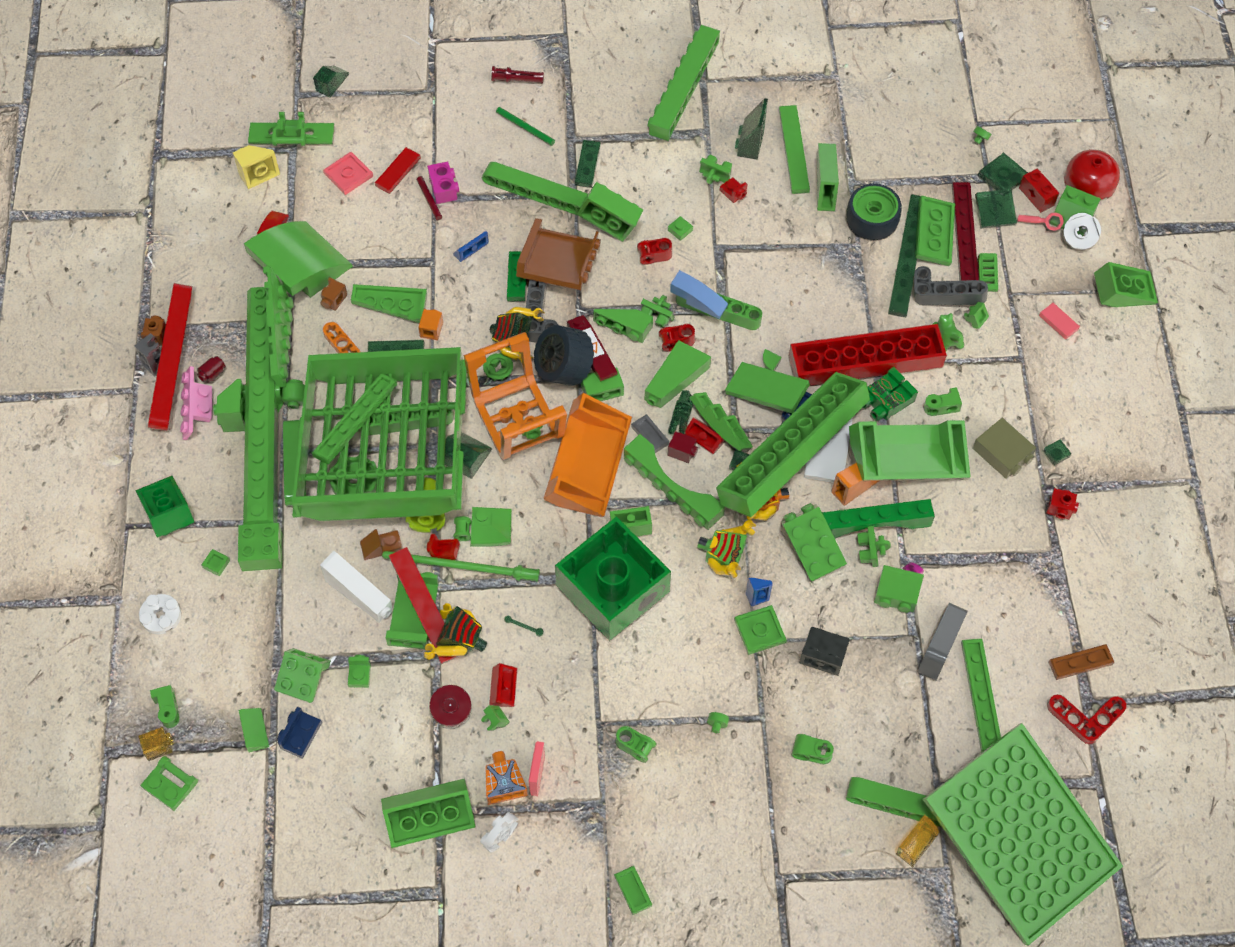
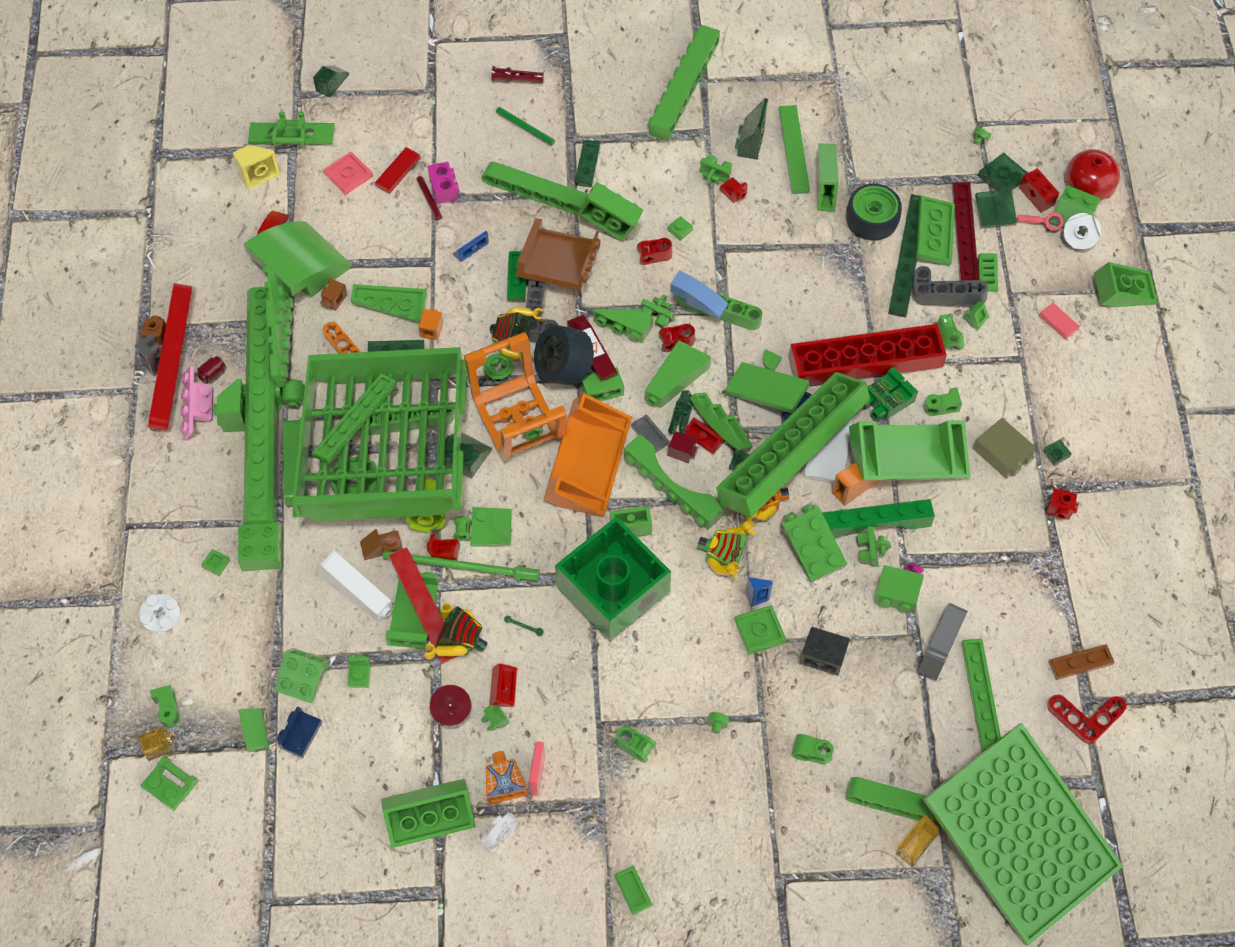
green slope [135,476,194,538] -> none

